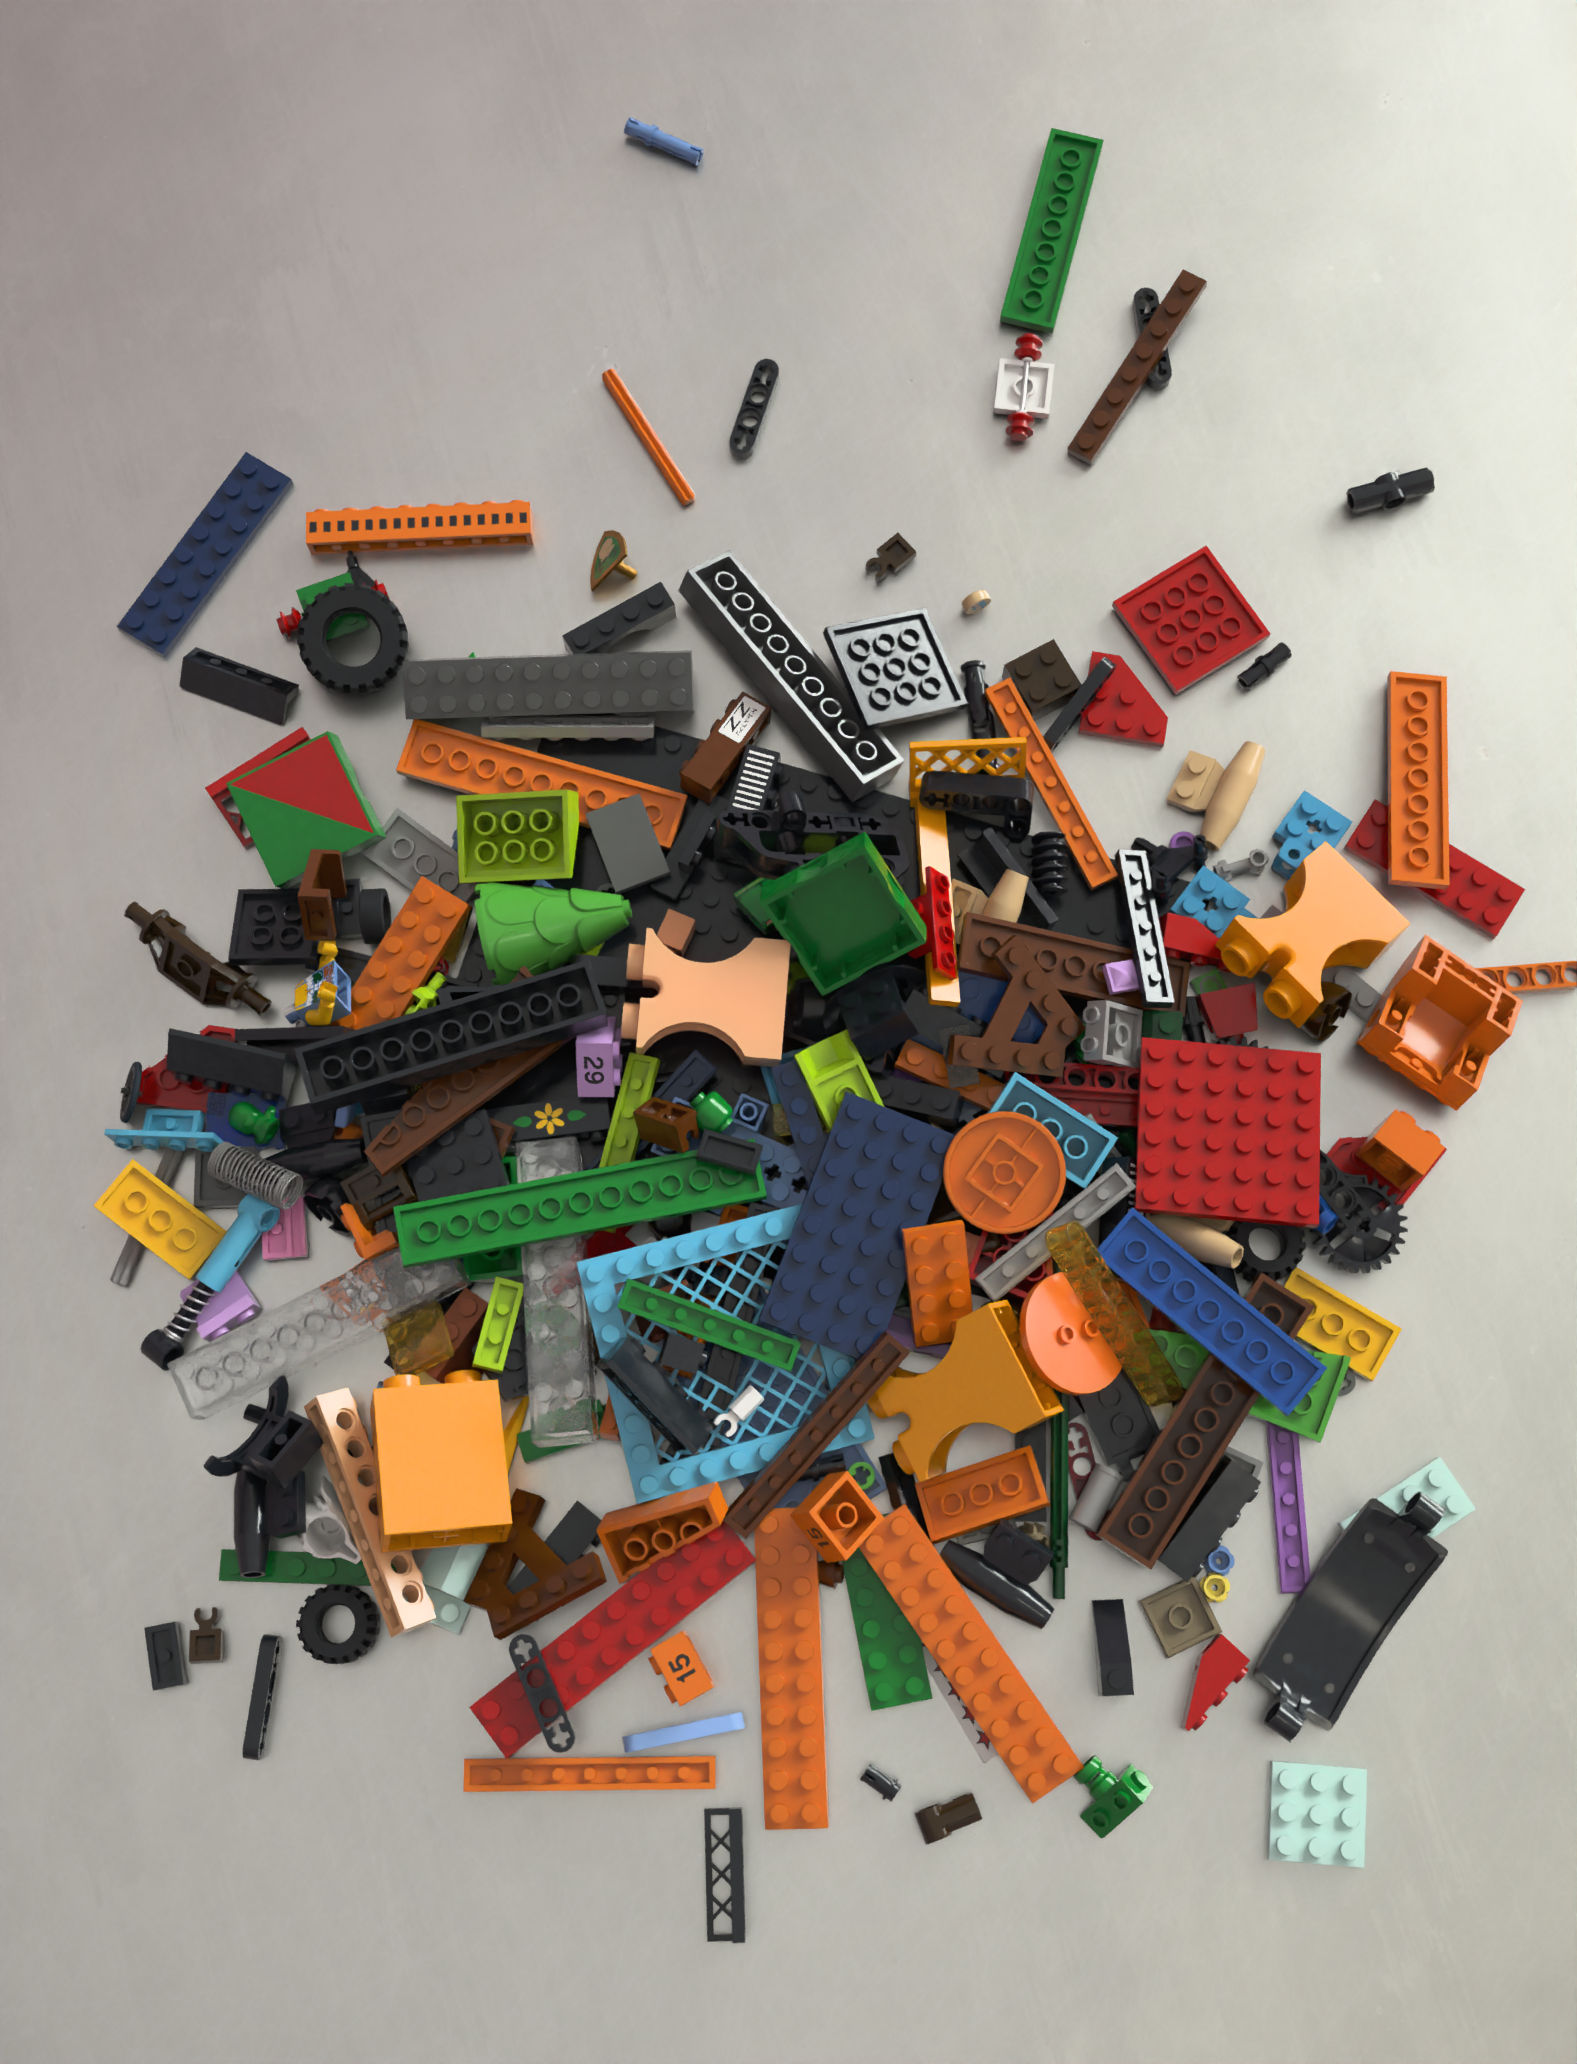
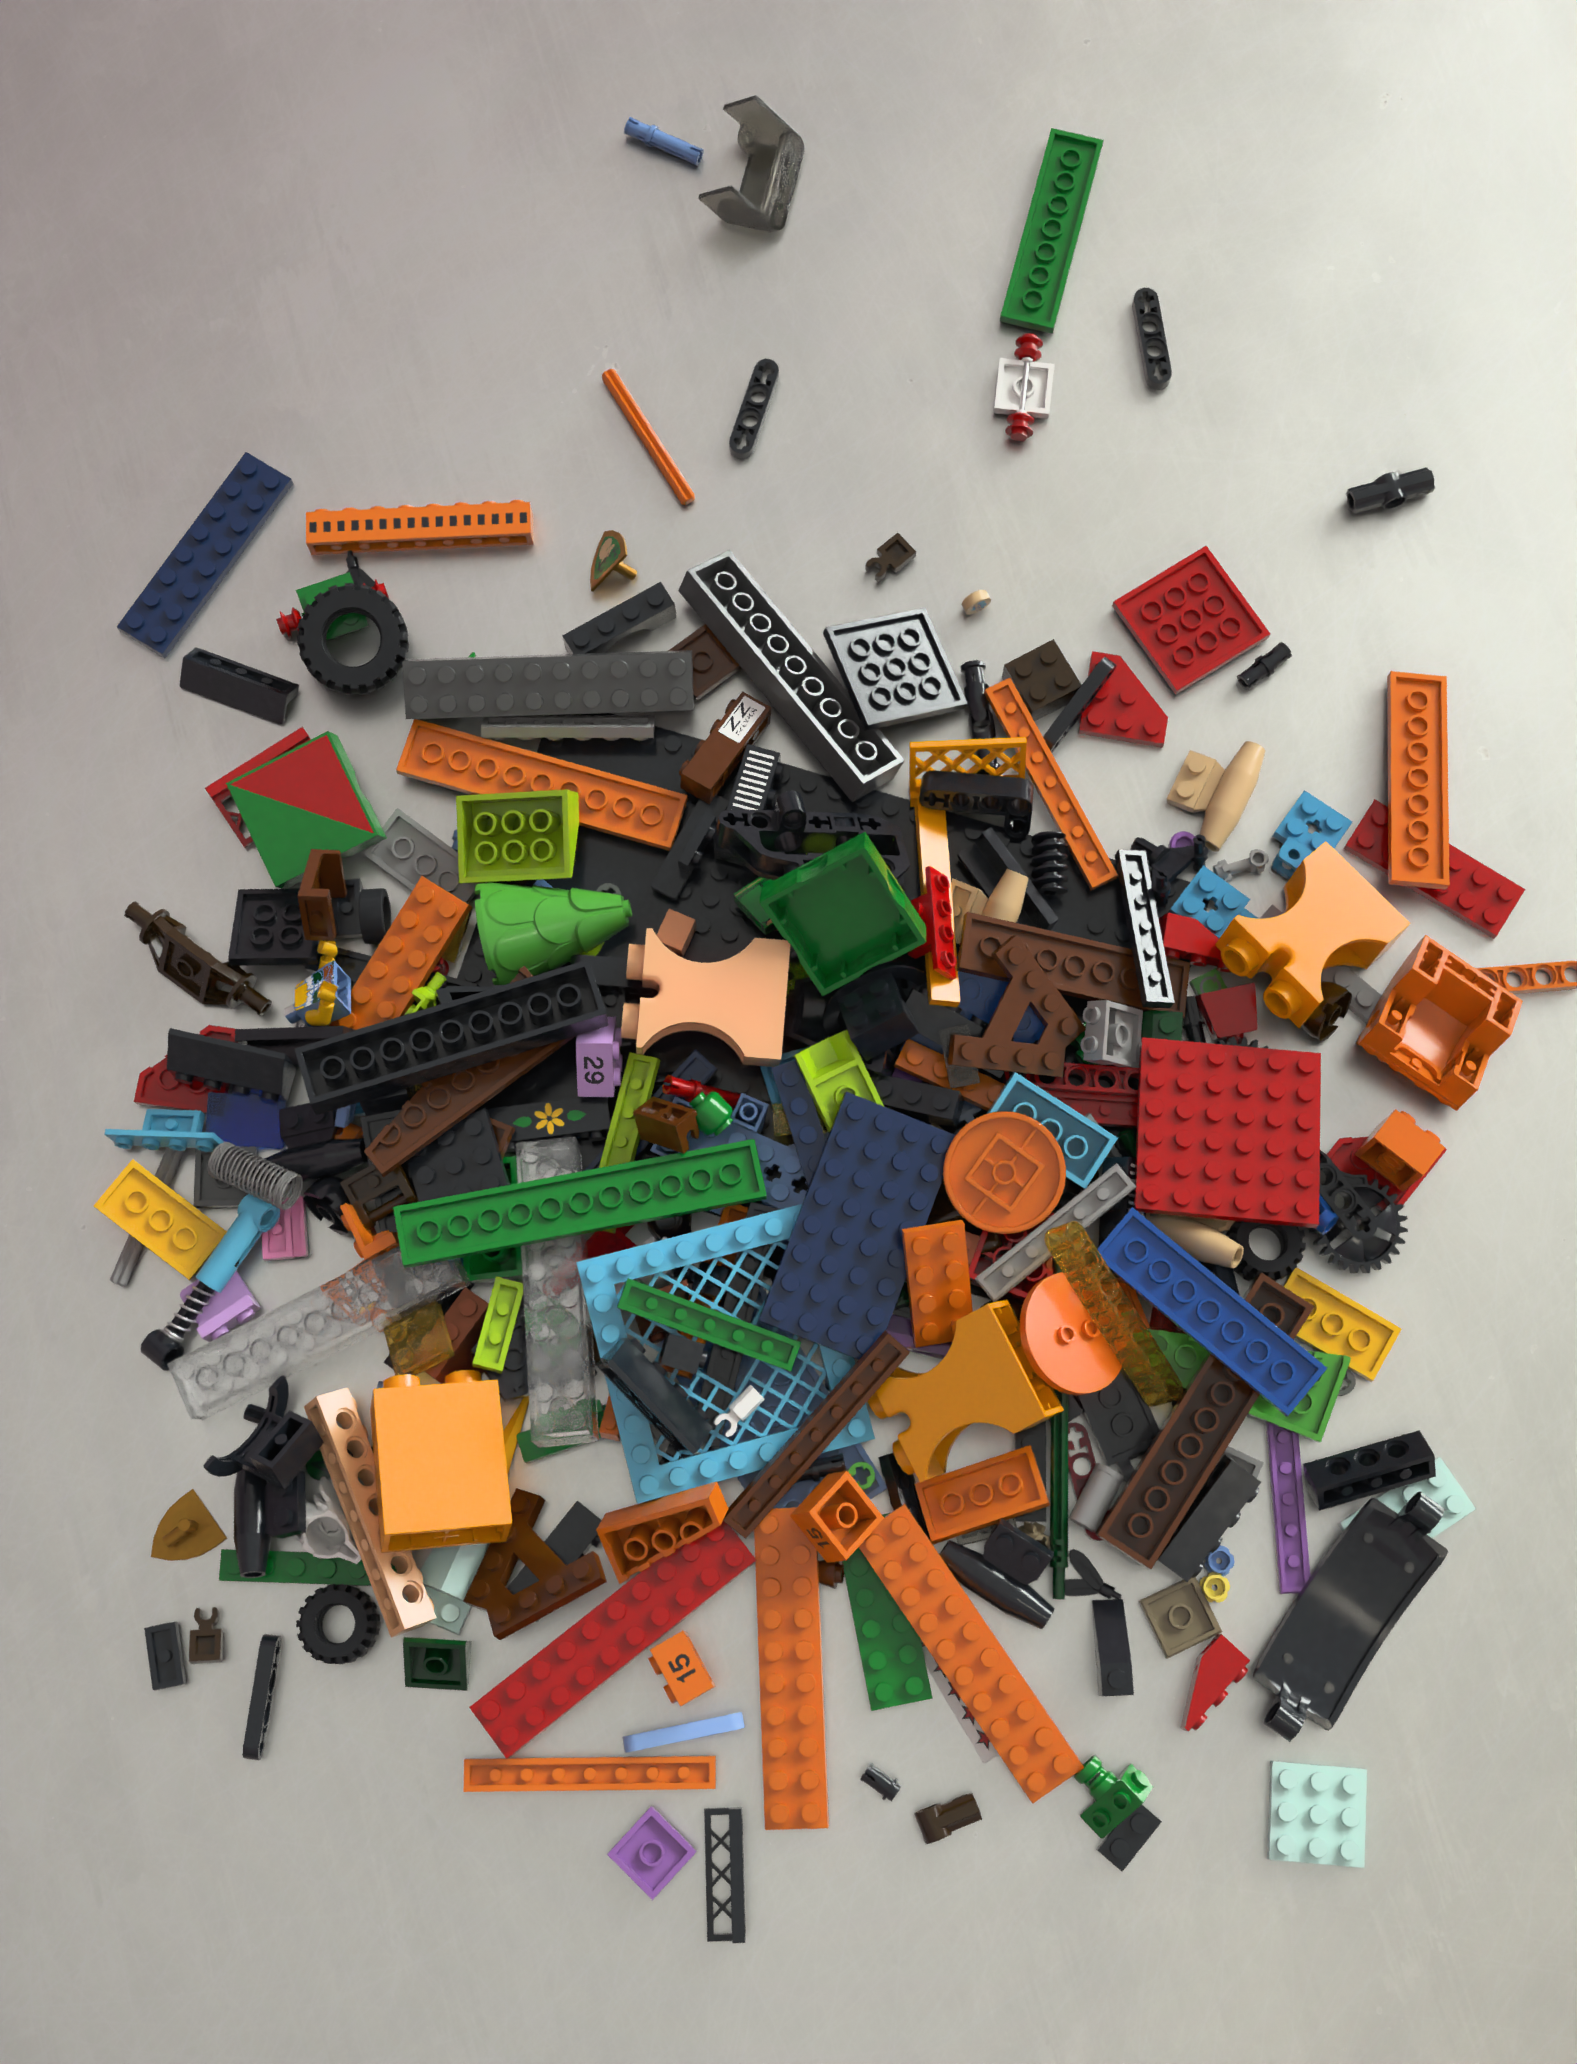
black wheel [120,1062,142,1123] -> none
green animal [228,1101,280,1145] -> none
black beam [509,1634,576,1753] -> none
dark grey tile [585,794,671,894] -> none
black tile [696,1129,763,1176] -> none
reddish brown plate [1067,269,1207,465] -> none
lavender tile [1102,960,1139,995] -> none
none -> pearl gold shield [151,1489,227,1561]
none -> dark green tile [306,1450,331,1481]
none -> dark green slope [403,1637,472,1691]
none -> medium lavender plate [607,1806,697,1900]
none -> red pin [662,1075,741,1110]
none -> reddish brown plate [668,624,742,701]
none -> clear smoke windscreen [698,95,805,232]
none -> black piece [1065,1549,1121,1599]
none -> black plate [1096,1805,1162,1872]
none -> black brick [1303,1430,1436,1511]

